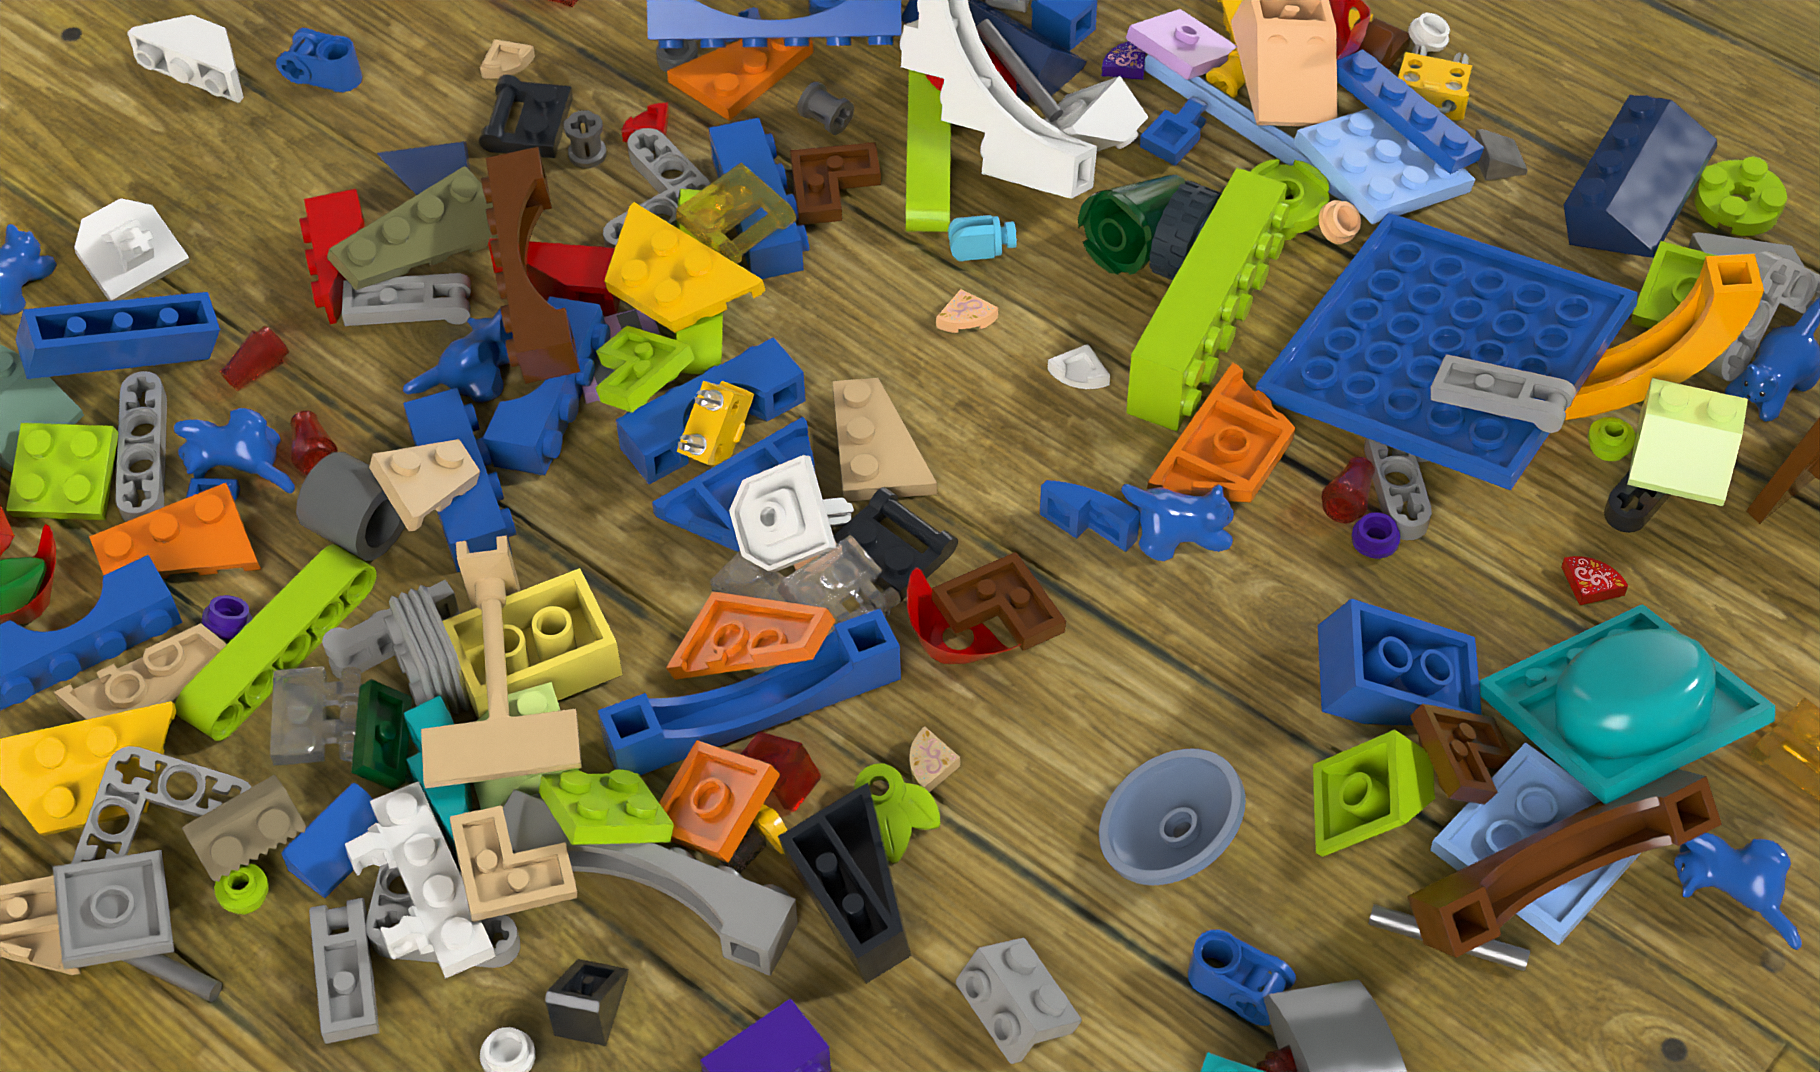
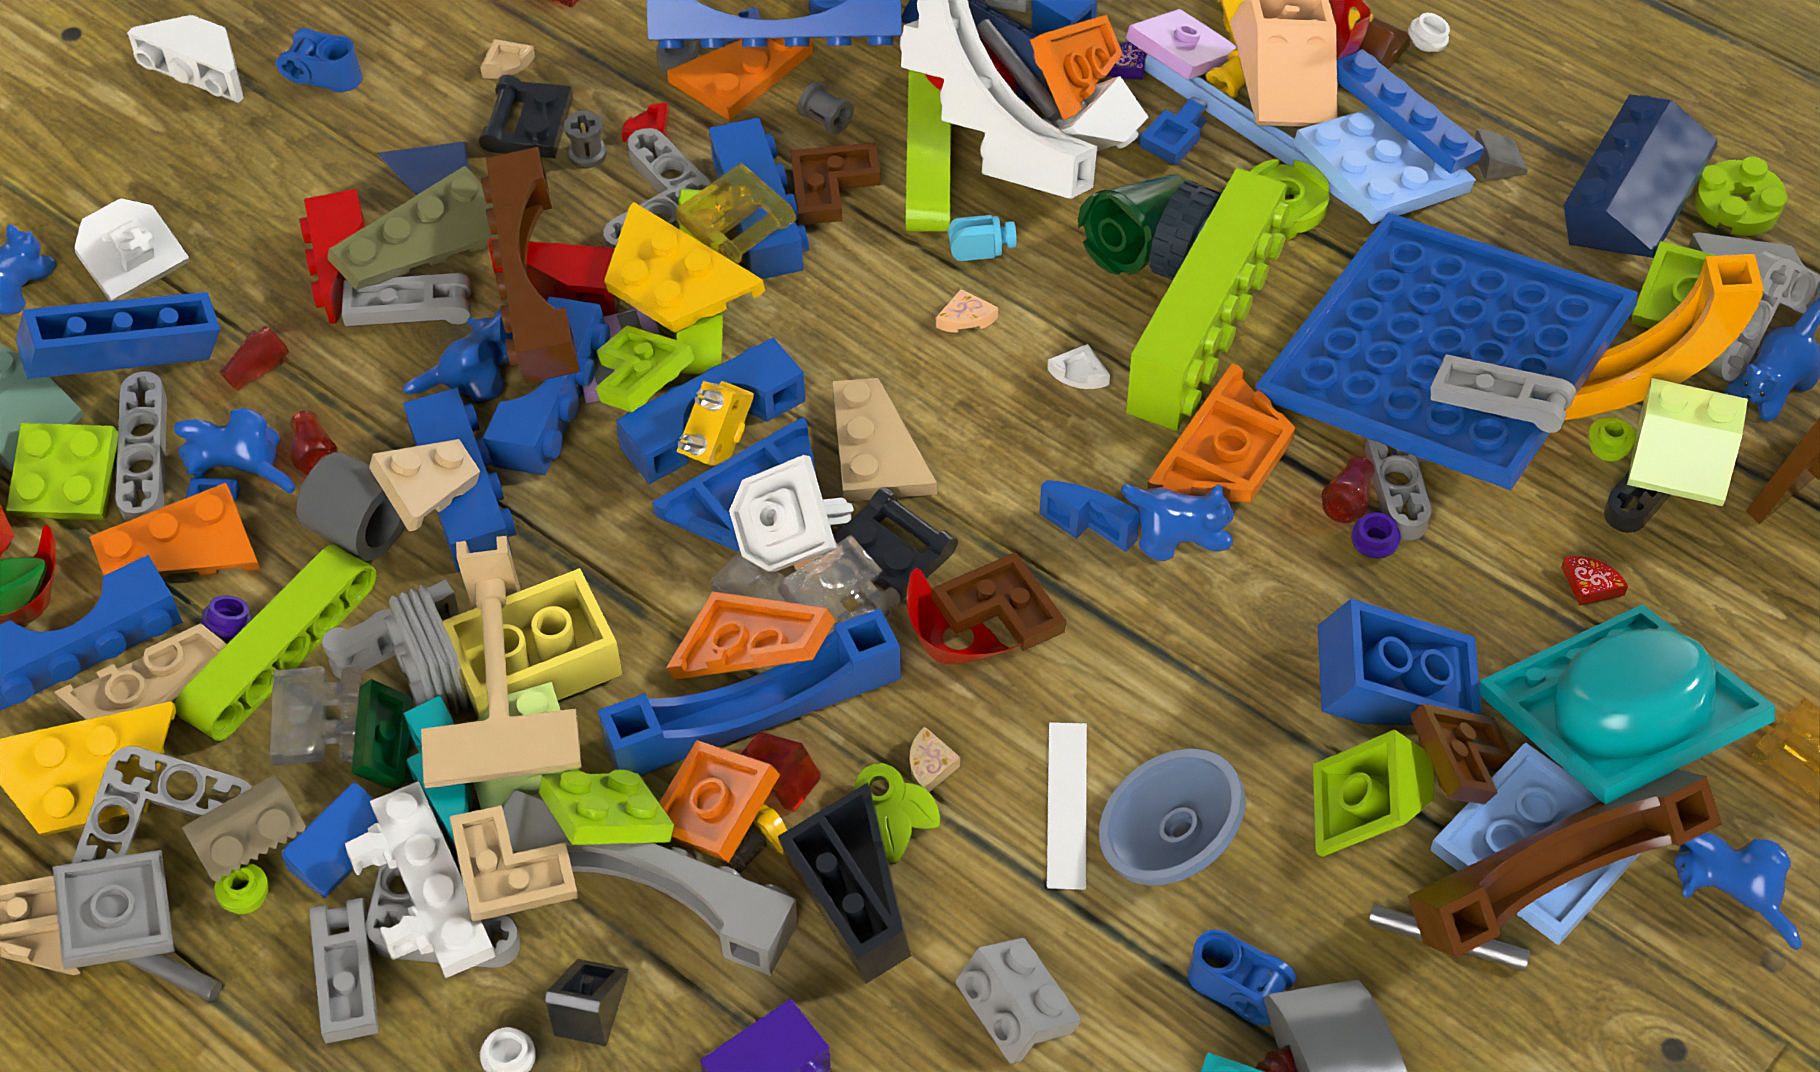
light nougat plate [1319,200,1361,244] -> none
yellow piece [1398,44,1472,121] -> none
none -> orange wing [1030,15,1123,121]
none -> white sticker [1047,722,1087,890]

